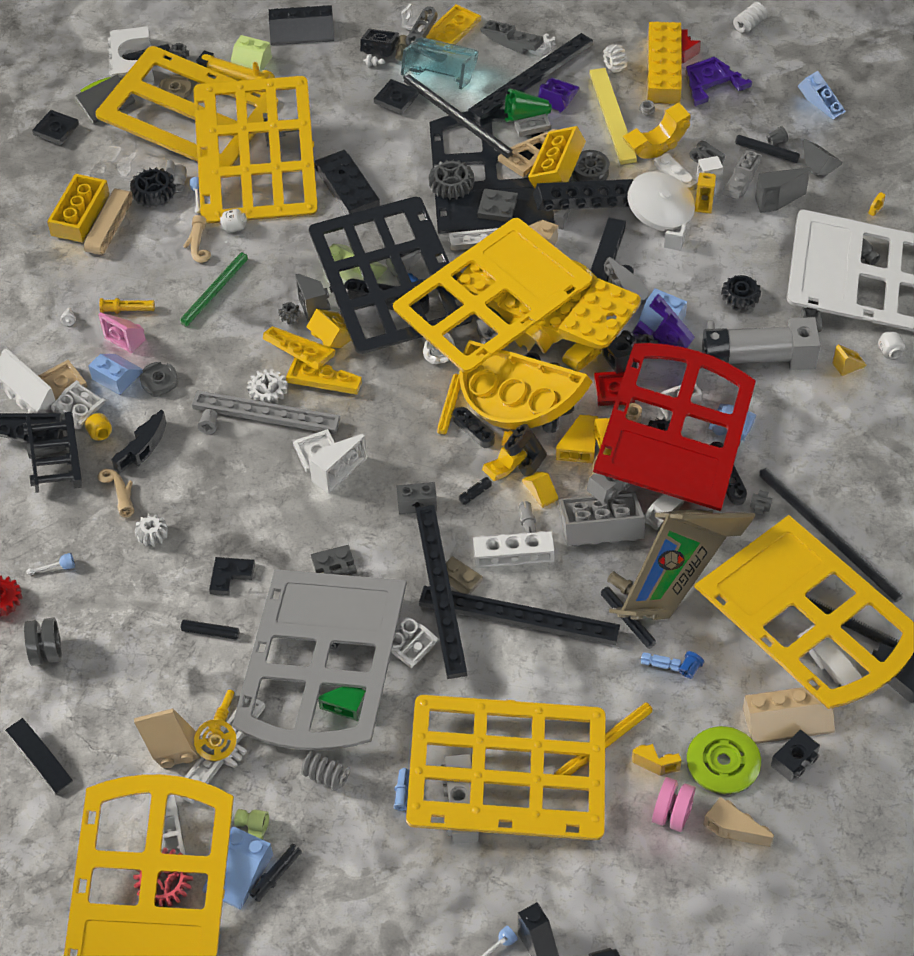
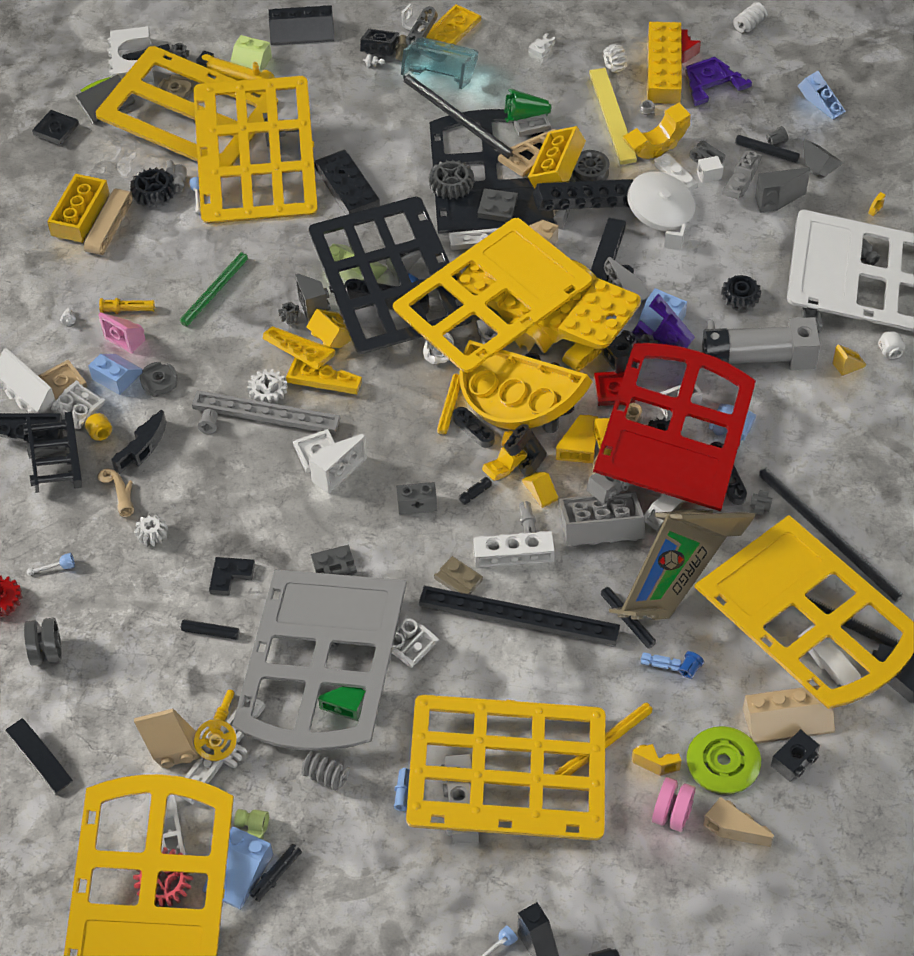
tan plant [183,215,211,263] -> none
white head [220,209,247,233] -> none
black plate [374,79,419,115] -> none
black plate [415,505,467,679] -> none
black plate [468,33,593,122] -> none
dark grey slope [481,20,544,53] -> none
dark purple slope [537,78,580,113] -> none
dark tan pin [607,571,633,595] -> none
yellow torso [694,173,716,213] -> none

